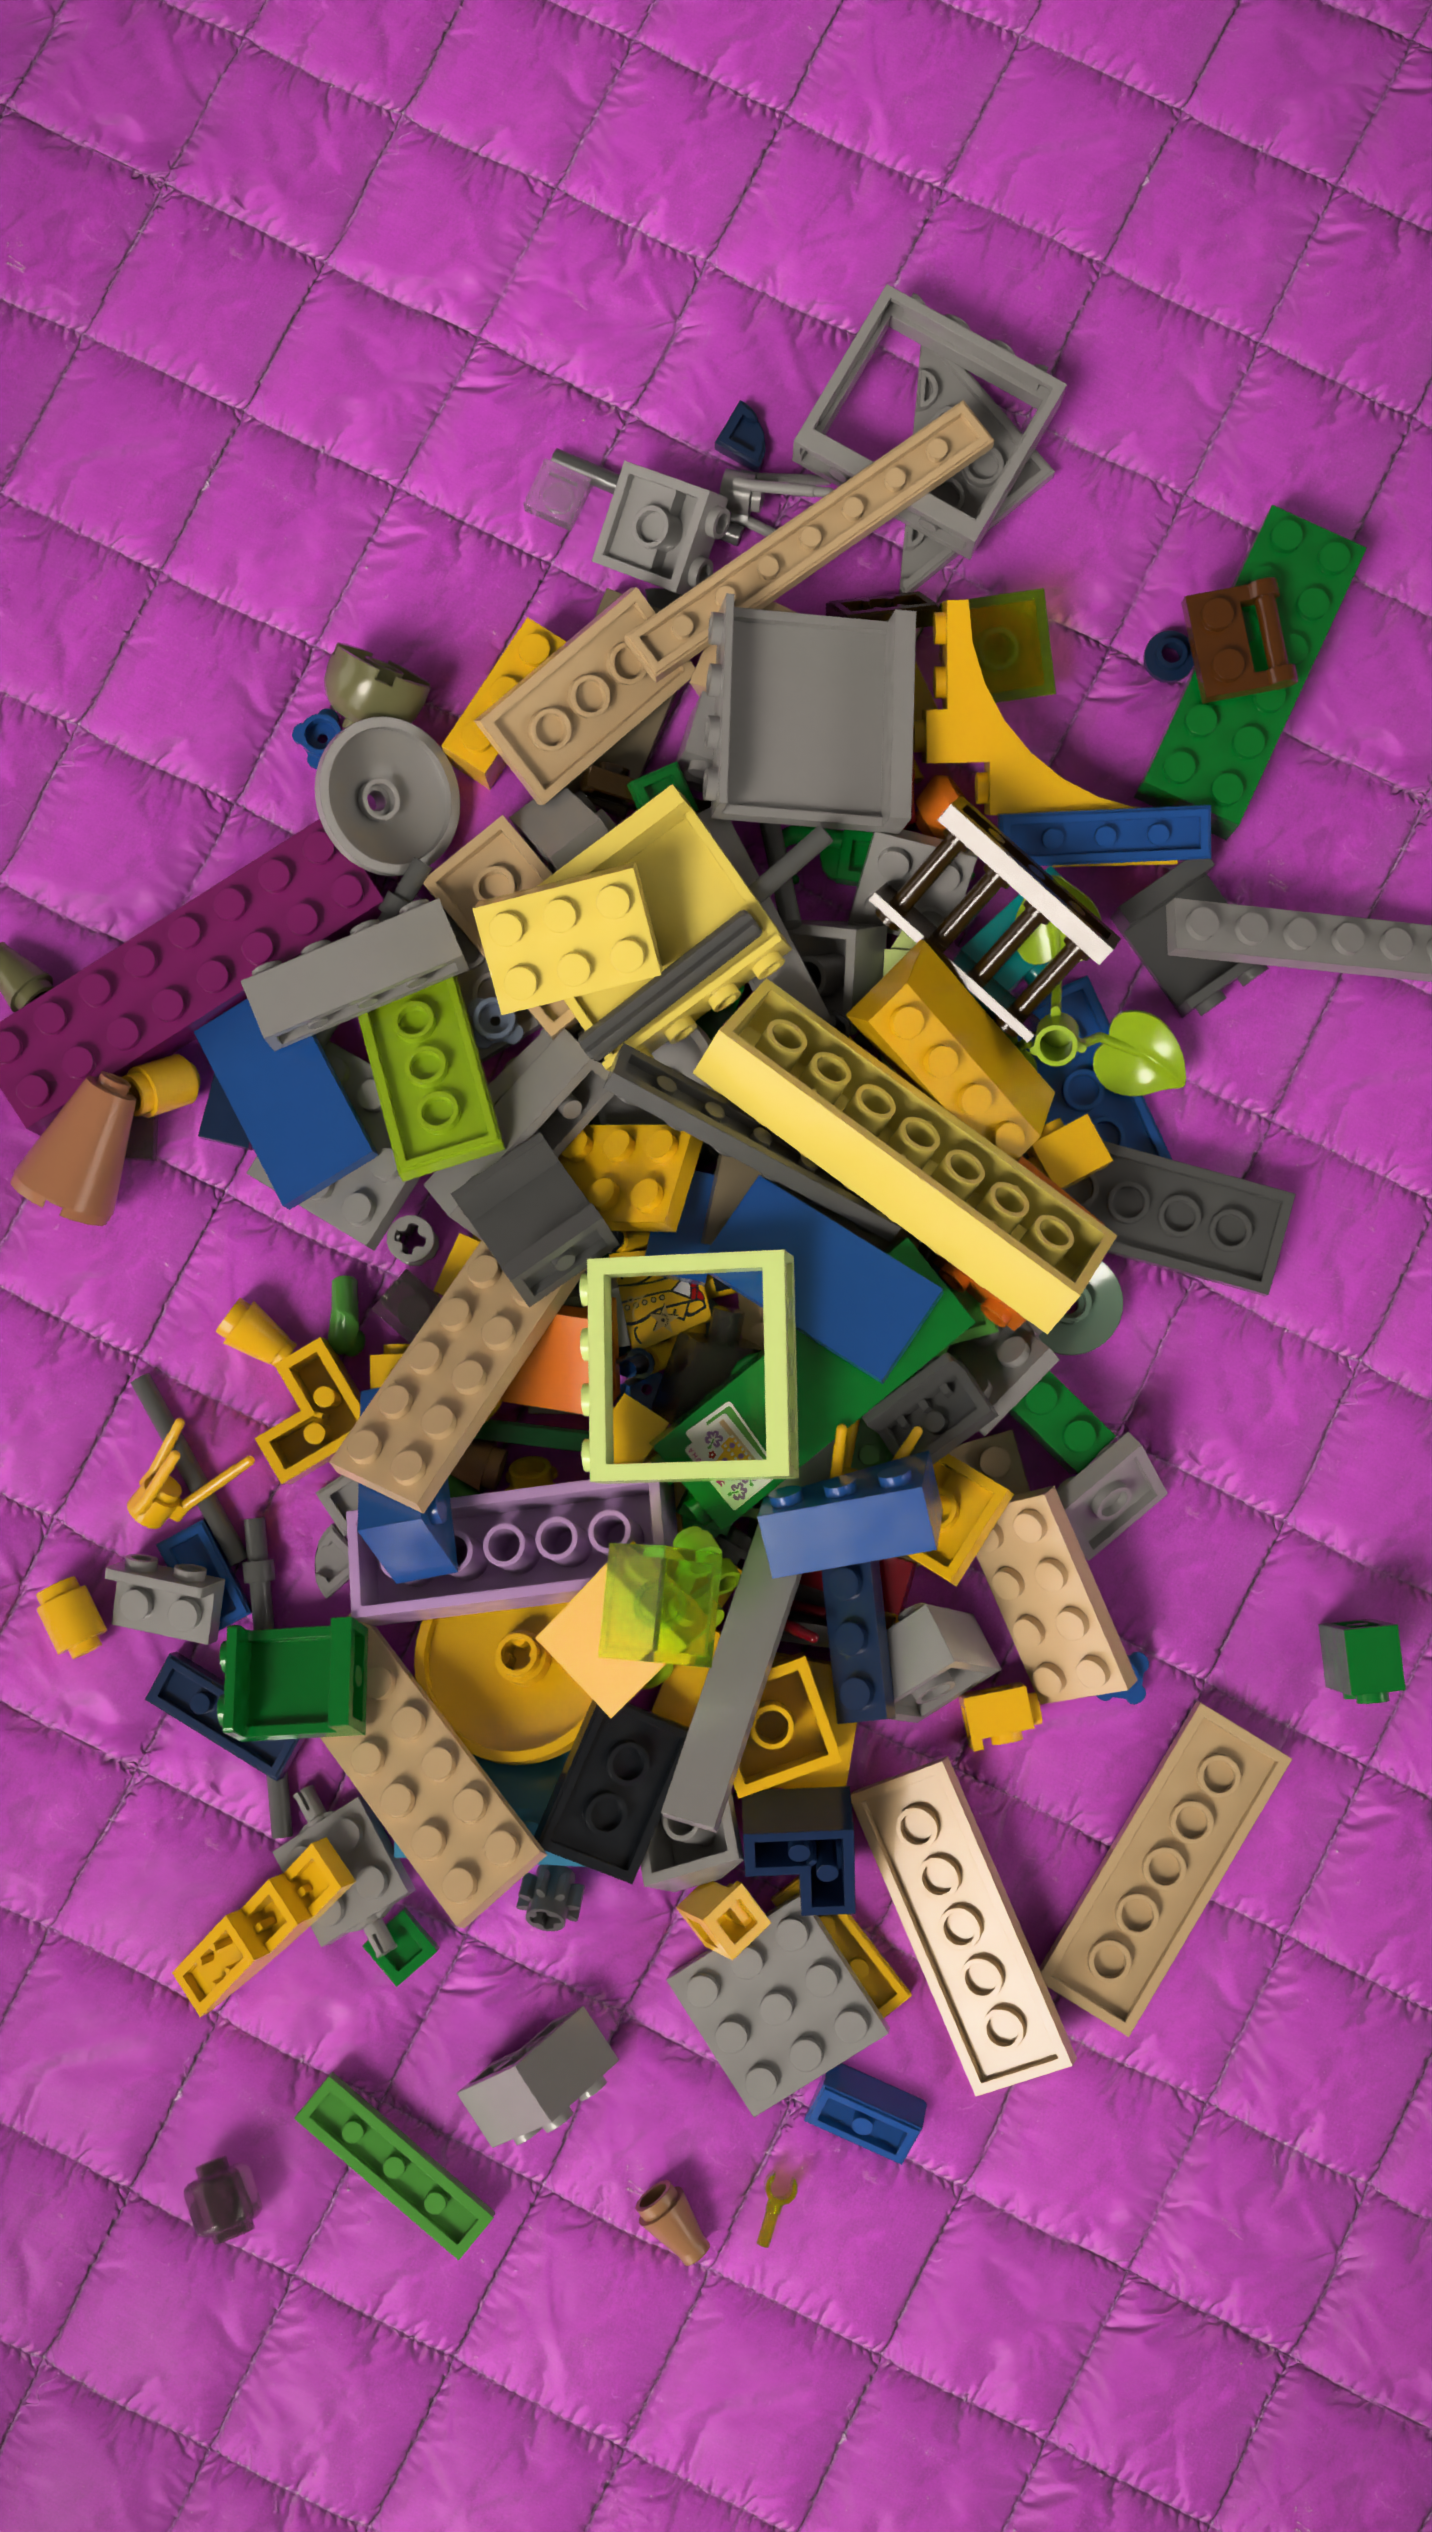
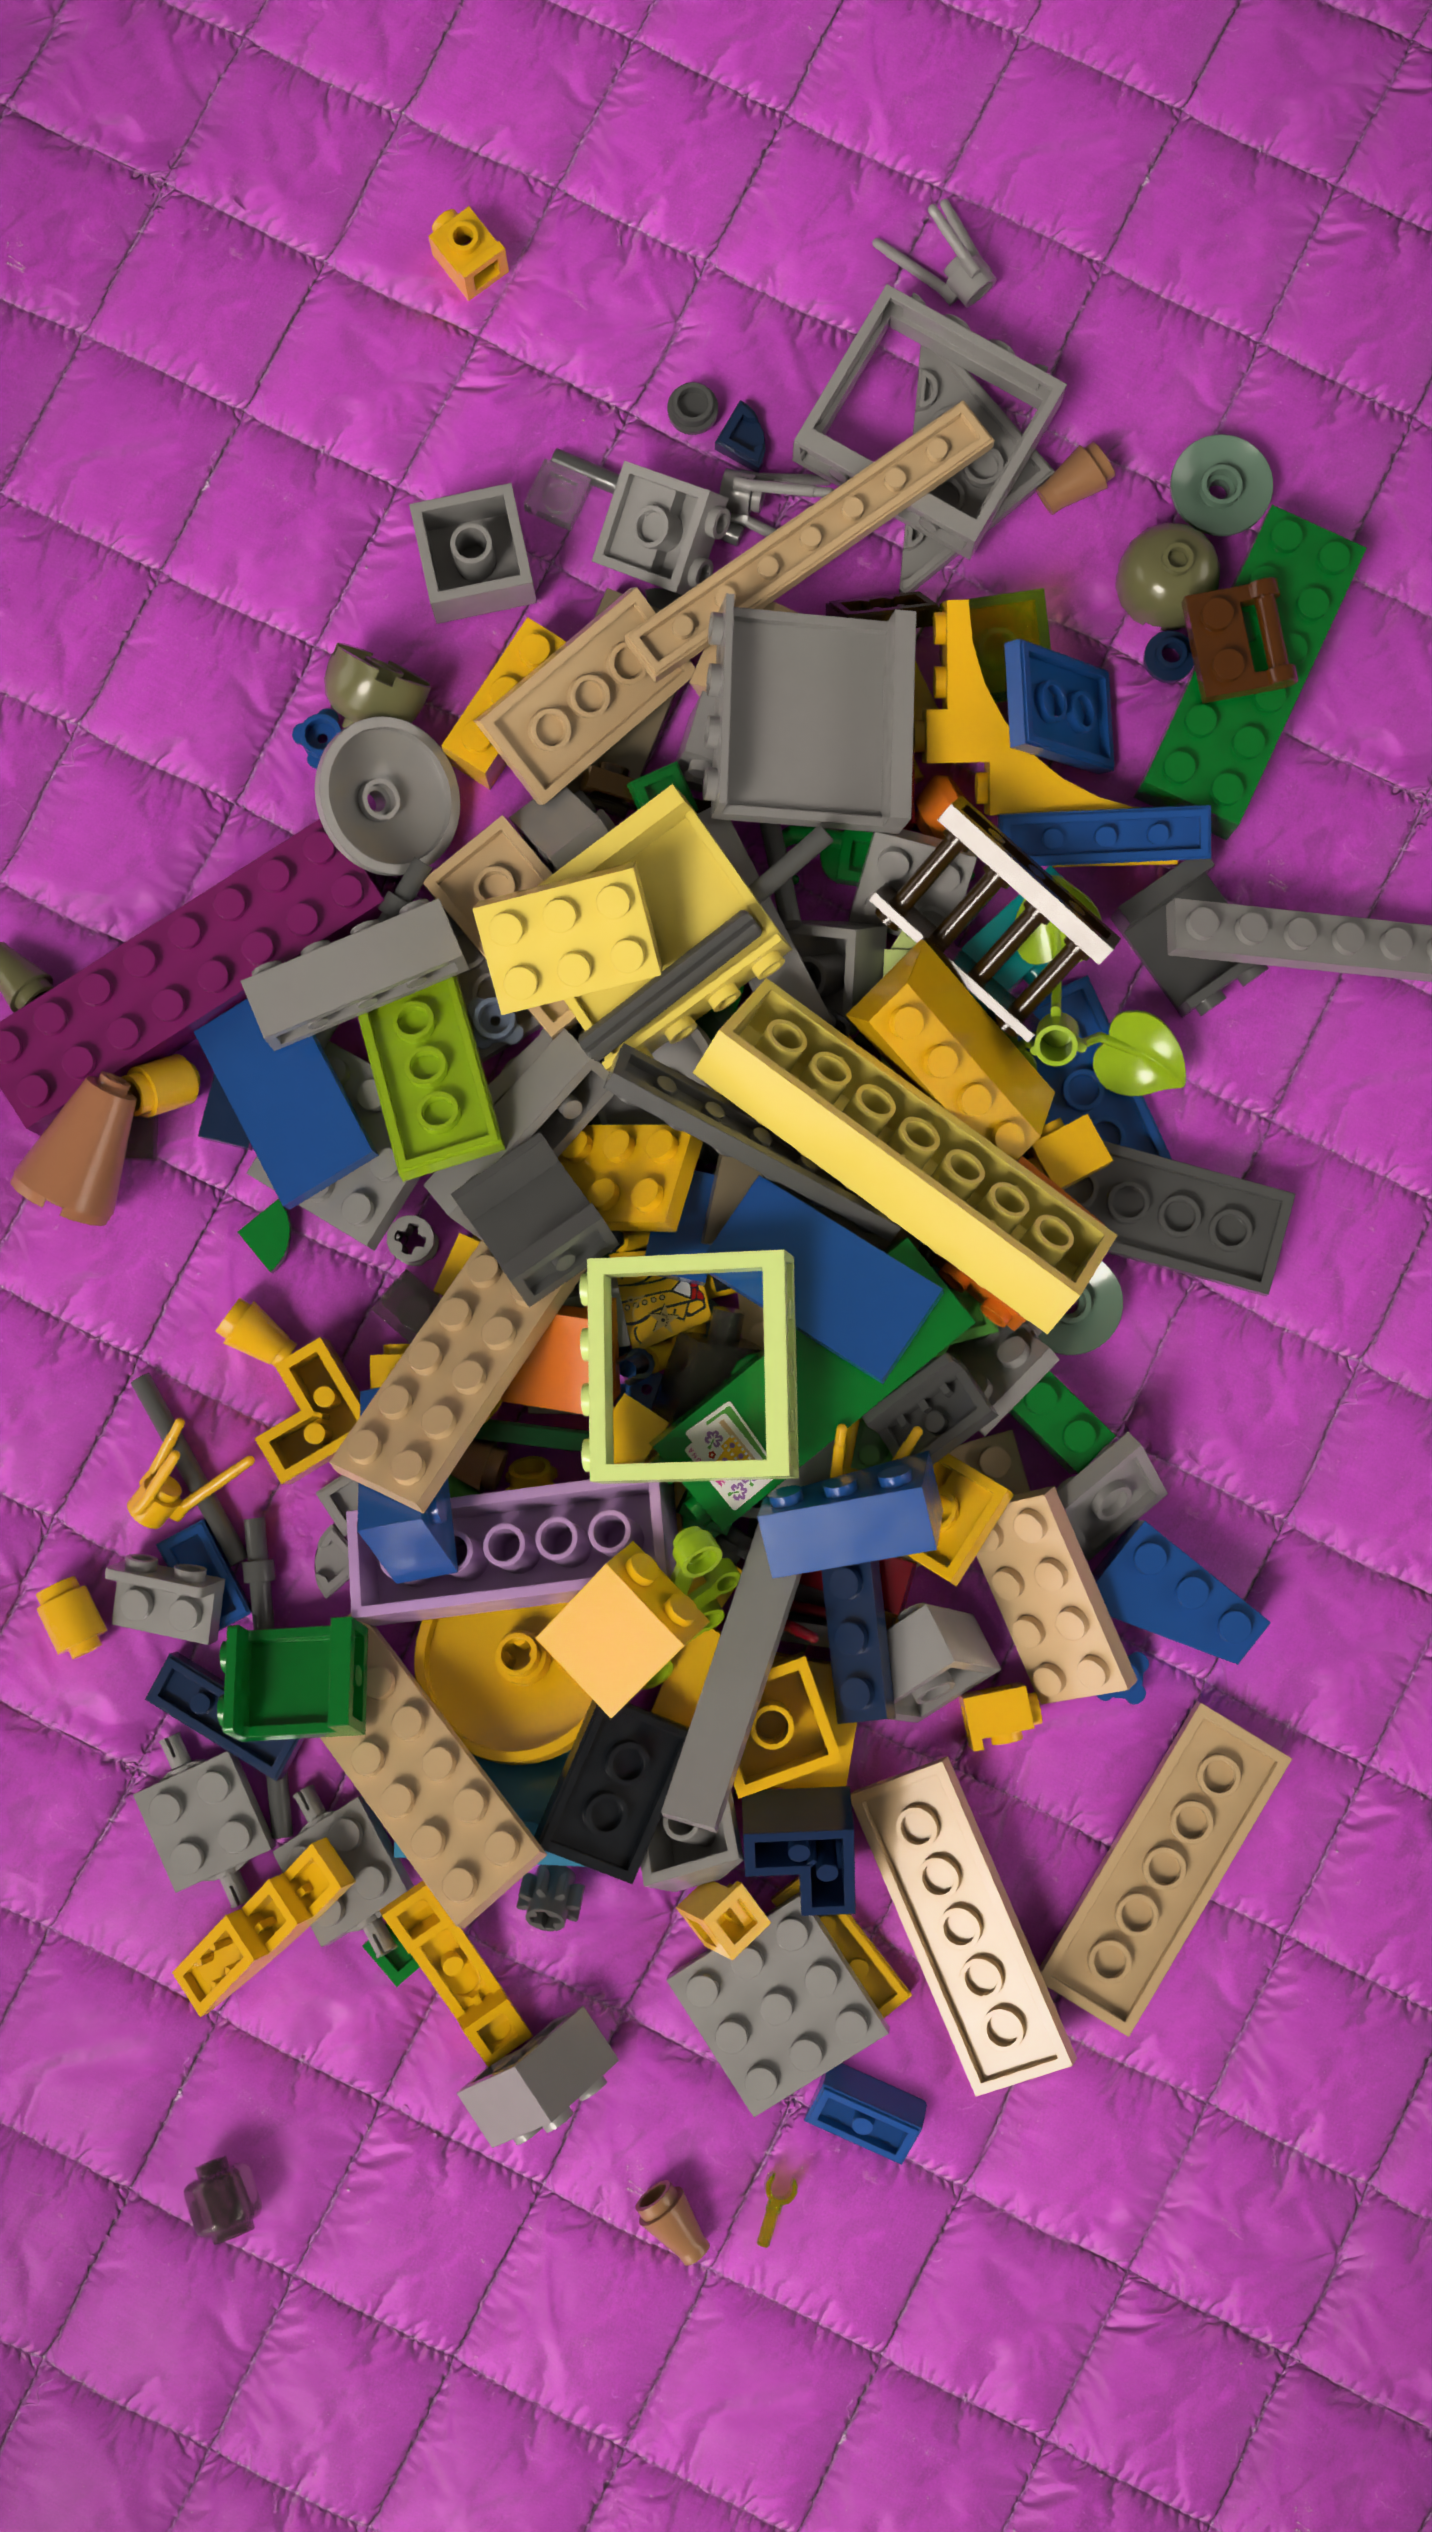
bright green plate [294,2072,495,2260] -> none
bright green arm [328,1275,366,1357] -> none
clear neon green slope [598,1543,722,1668] -> none
green brick [1318,1619,1406,1704] -> none
none -> light grey plate [133,1732,277,1908]
none -> green tile [238,1199,291,1273]
none -> yellow slope [379,1881,533,2067]
none -> light grey brick [409,483,537,624]
none -> yellow brick [428,206,509,301]
none -> dark grey plate [667,382,718,435]
none -> light grey plant [872,199,997,308]
none -> blue tile [1004,639,1115,775]
none -> medium nougat cone [1036,442,1116,515]
none -> blue wedge [1092,1520,1271,1665]
none -> olive cylinder [1115,522,1221,631]
none -> sand green dish [1170,434,1273,536]

